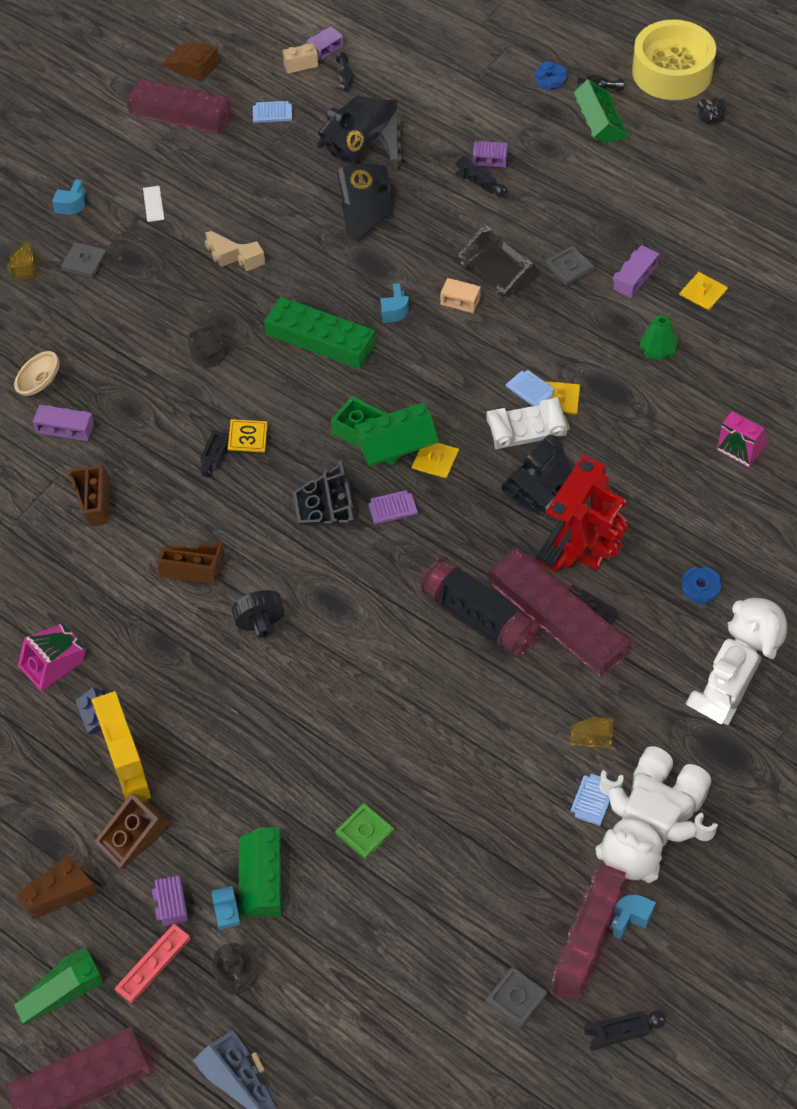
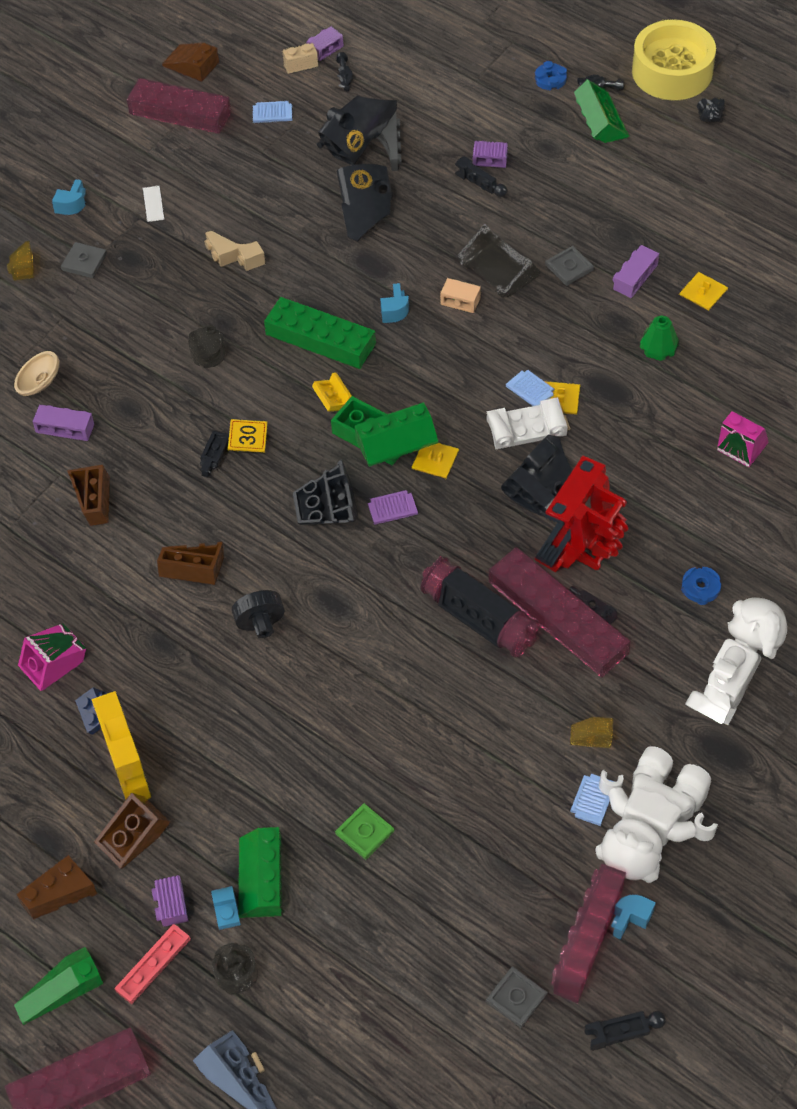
none -> yellow bracket [312,373,351,412]

